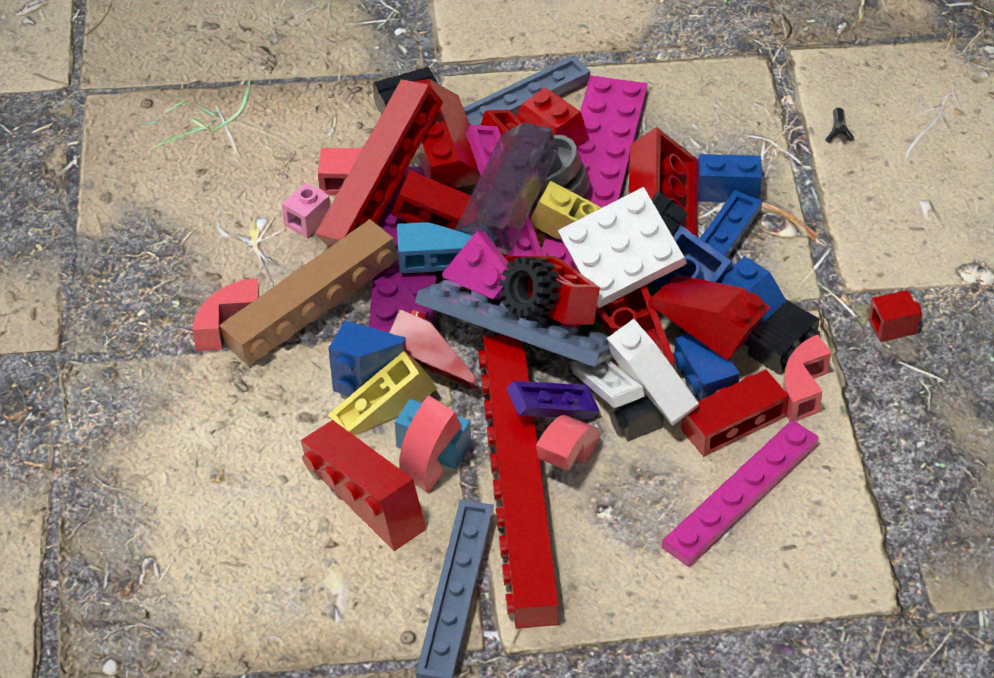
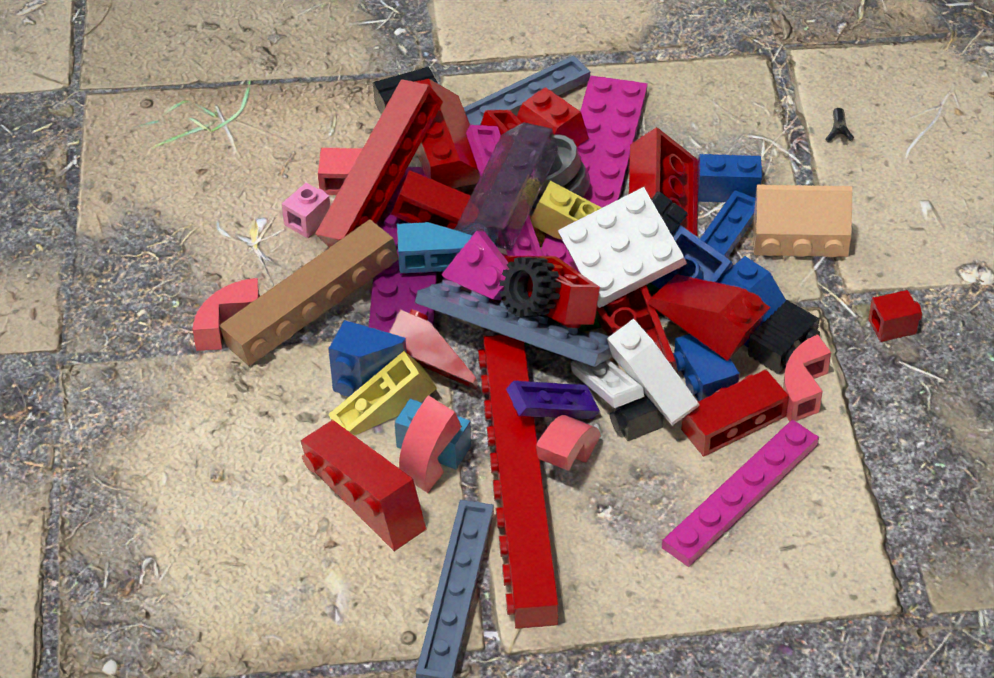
none -> light nougat slope [752,185,852,257]

